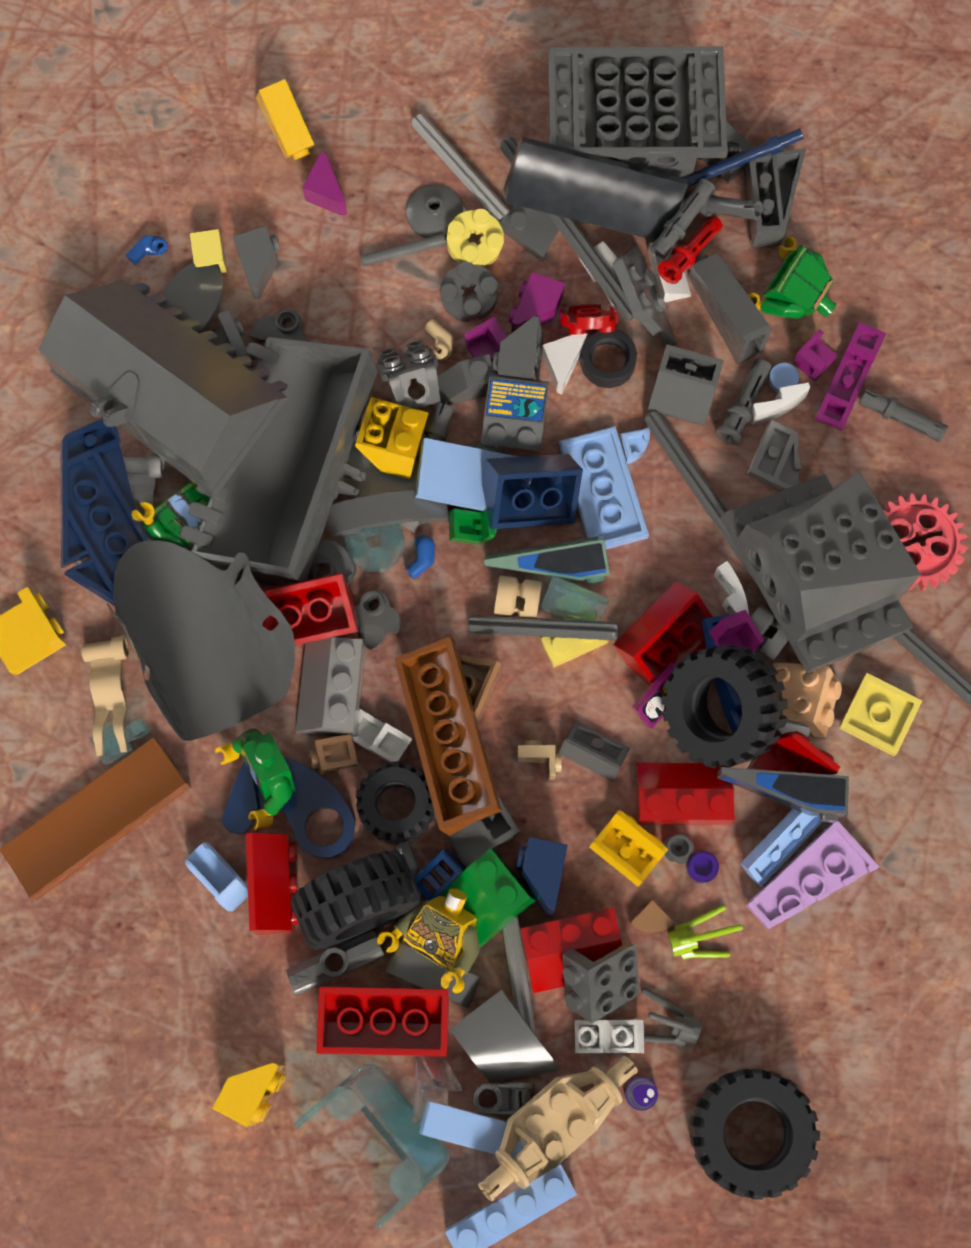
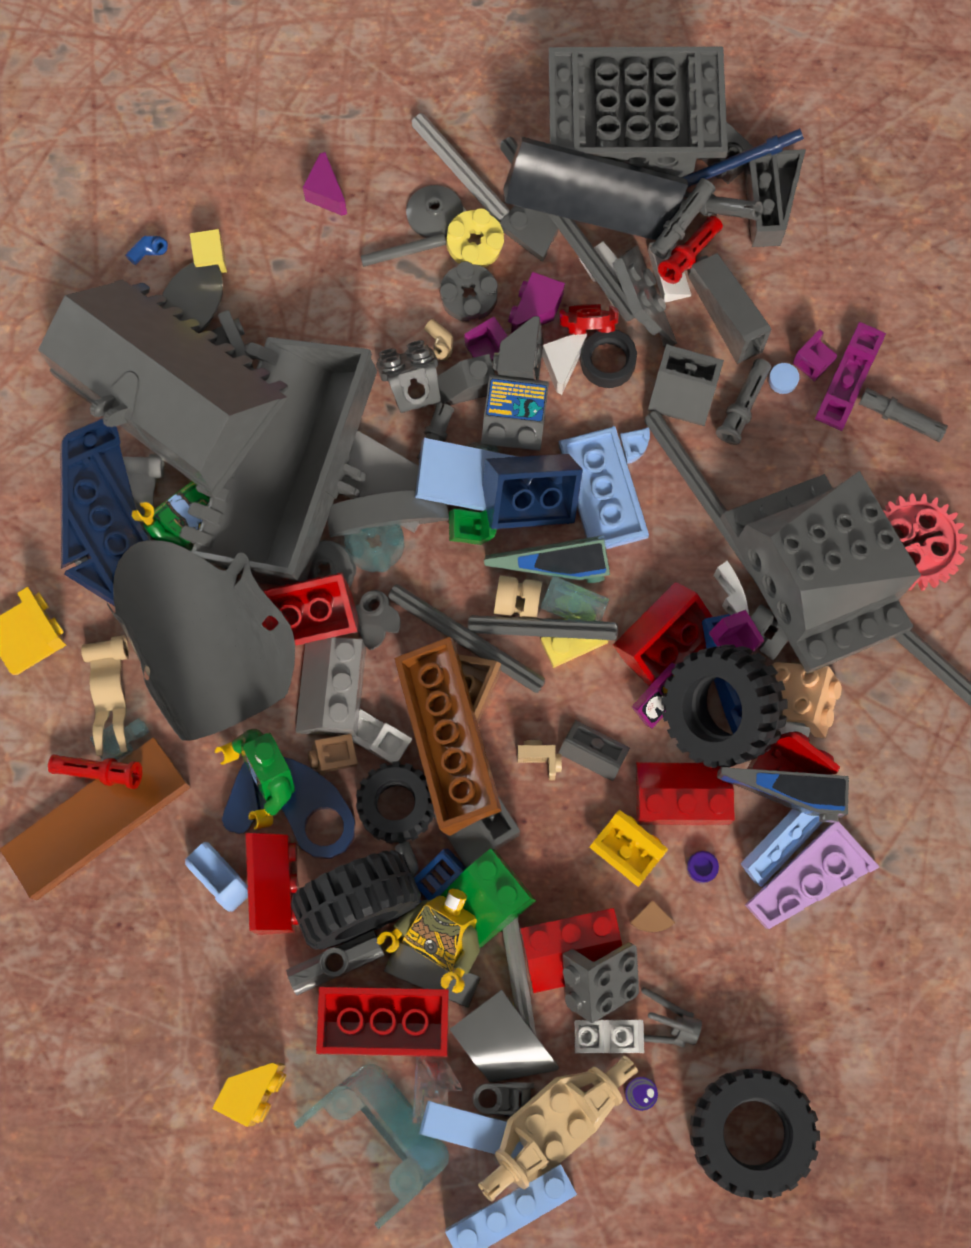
dark grey slope [233,226,280,299] -> none
dark grey plate [249,309,307,347] -> none
yellow slope [256,79,314,161] -> none
yellow slope [355,397,428,480] -> none
blue arm [405,535,435,580] -> none
dark blue slope [516,837,568,917] -> none
dark grey plate [664,833,694,864] -> none
lime plant [668,905,743,960] -> none
light grey wing [747,420,801,491] -> none
green torso [748,236,836,319] -> none
white slope [751,383,810,425] -> none
light yellow plate [839,673,922,756] -> none
none -> red pin [48,754,143,789]
none -> dark grey axle [388,584,545,693]

